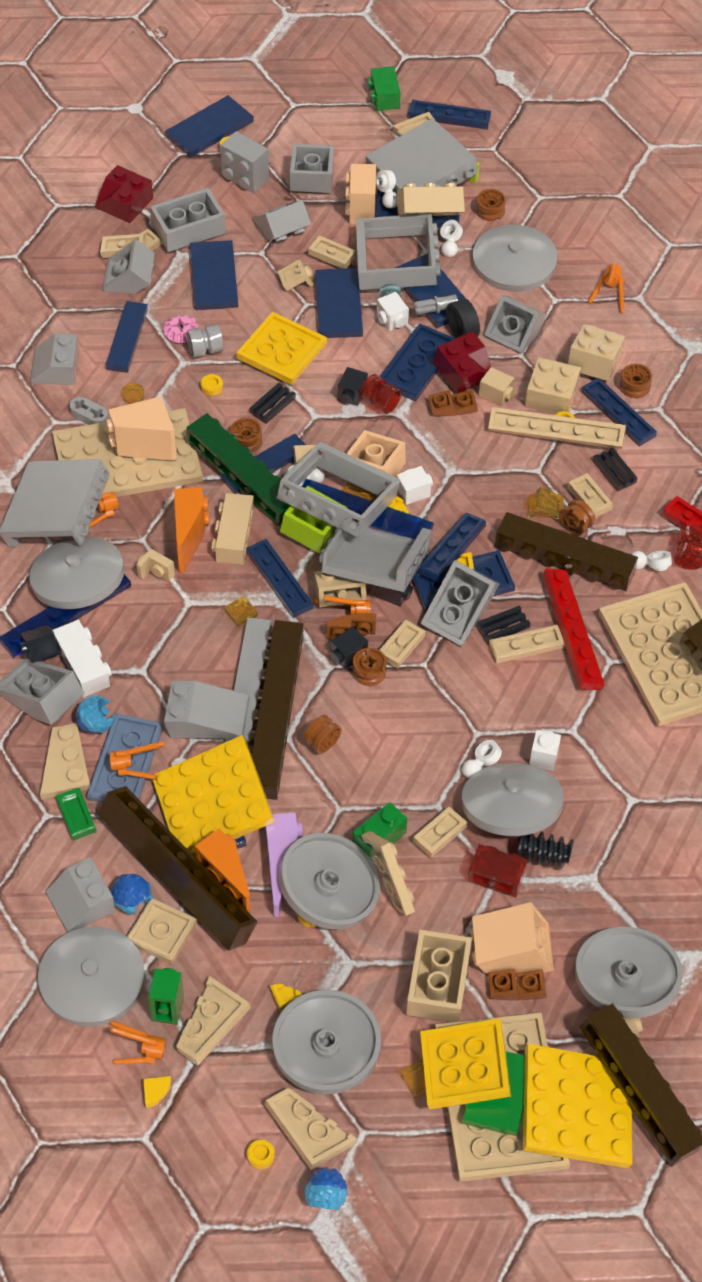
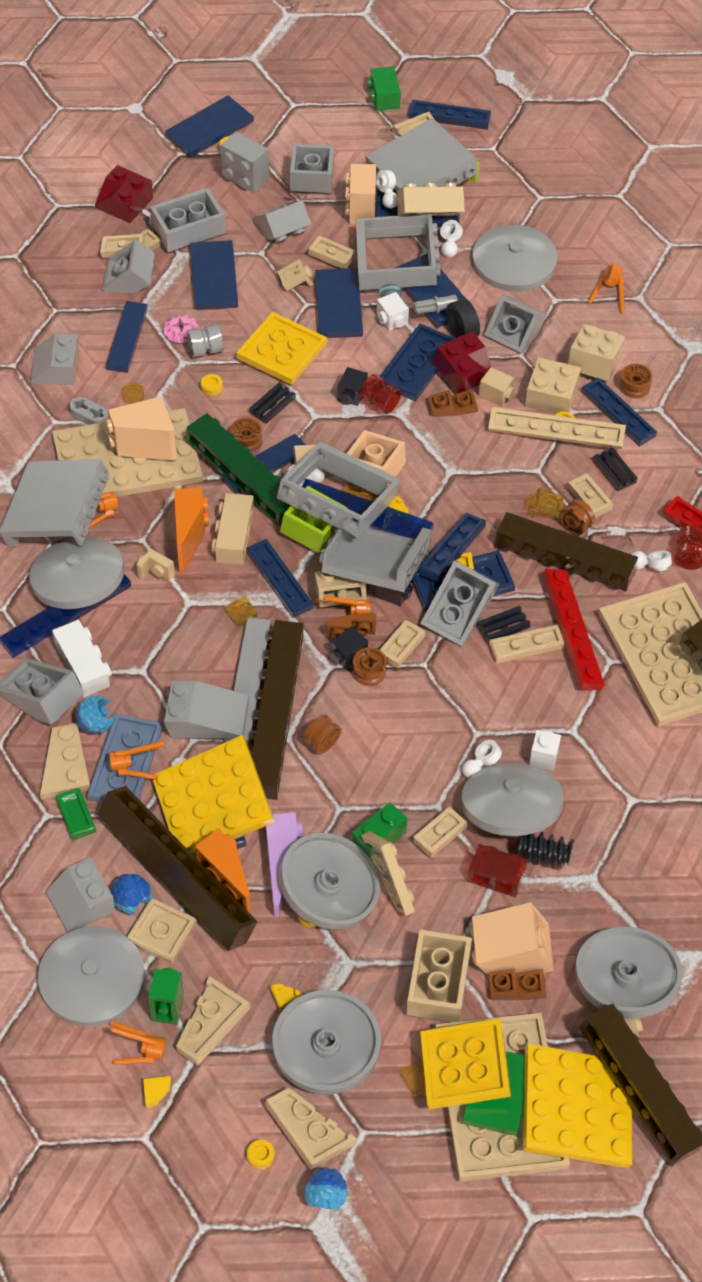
black brick [19,625,59,663] -> none
white brick [396,466,433,505] -> none
dark orange wheel [476,189,506,221] -> none

